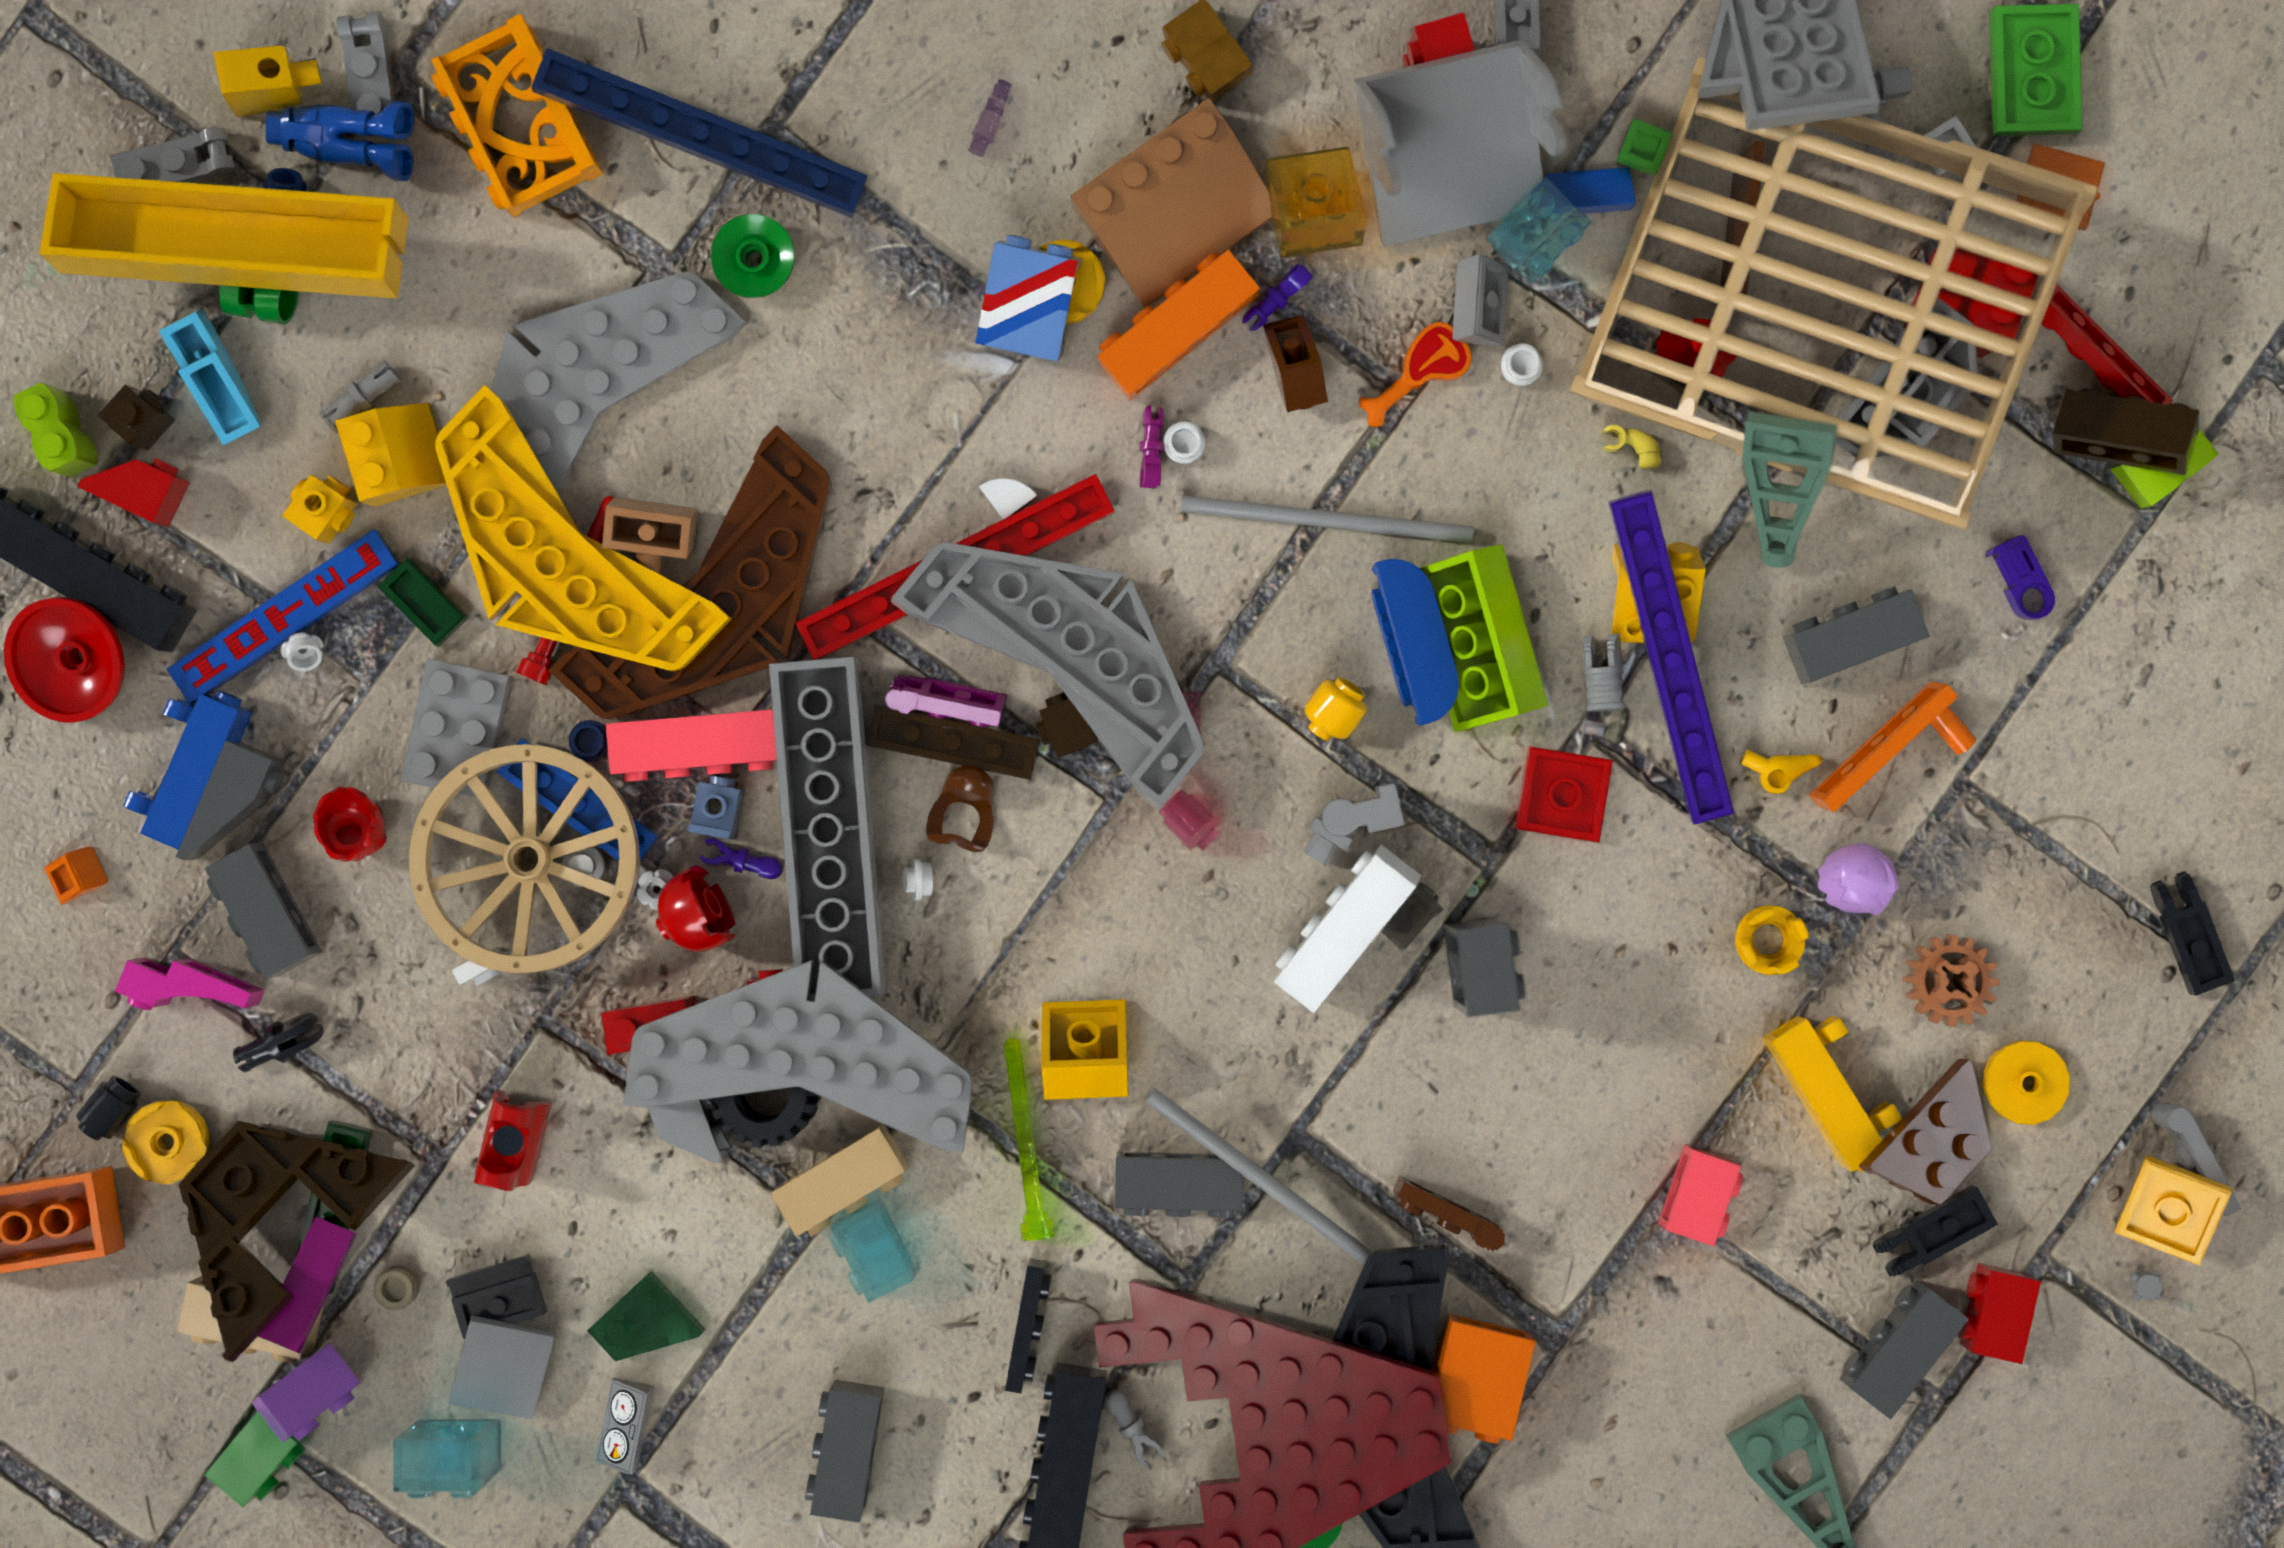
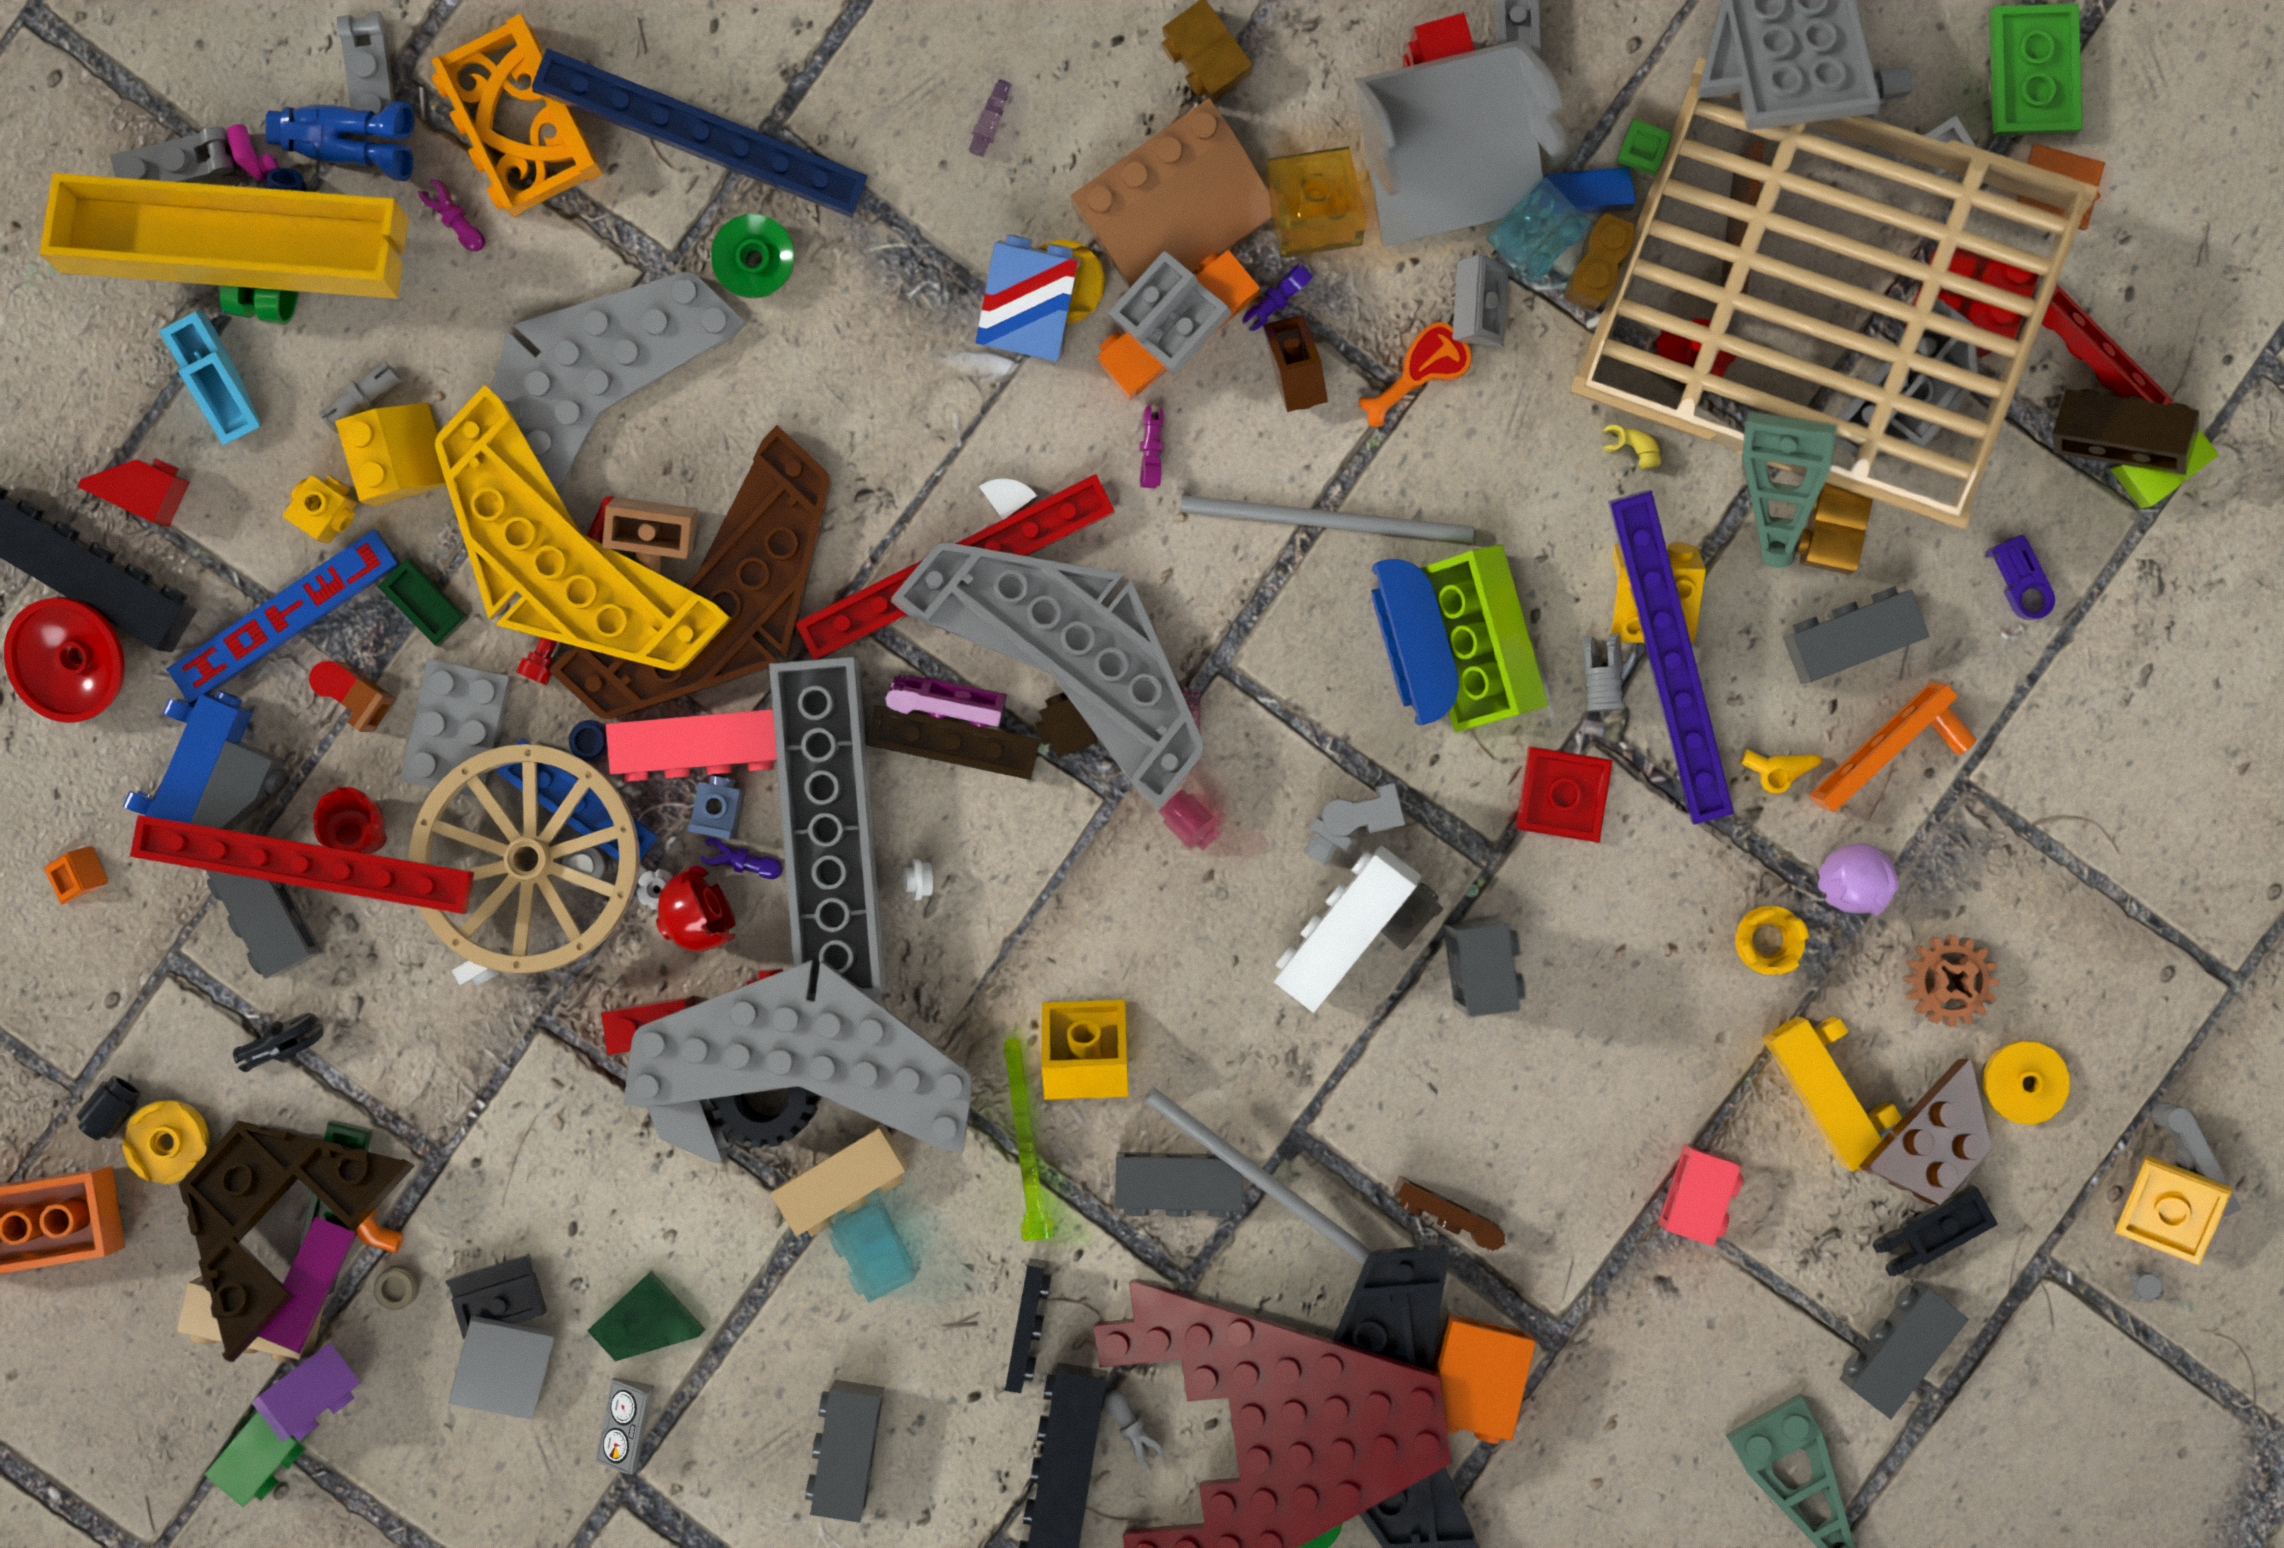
lime brick [14,382,97,477] -> none
dark brown brick [97,384,176,450] -> none
dark pink slope [115,958,265,1010] -> none
yellow torso [213,45,322,118] -> none
white plate [281,632,324,671] -> none
clear light blue brick [393,1419,501,1498] -> none
red piece [474,1089,551,1191] -> none
reddish brown piece [926,765,994,852] -> none
white plate [1163,421,1205,464] -> none
yellow head [1305,677,1367,741] -> none
white plate [1500,343,1543,386] -> none
red brick [1958,1262,2041,1364] -> none
black hinge [2150,871,2235,996] -> none
none -> red plate [130,815,474,914]
none -> dark pink arm [226,124,280,181]
none -> leg [309,661,397,732]
none -> orange arm [354,1209,404,1253]
none -> magenta piece [418,179,485,252]
none -> light grey slope [1107,250,1232,376]
none -> pearl gold brick [1565,213,1635,312]
none -> pearl gold brick [1796,482,1873,575]

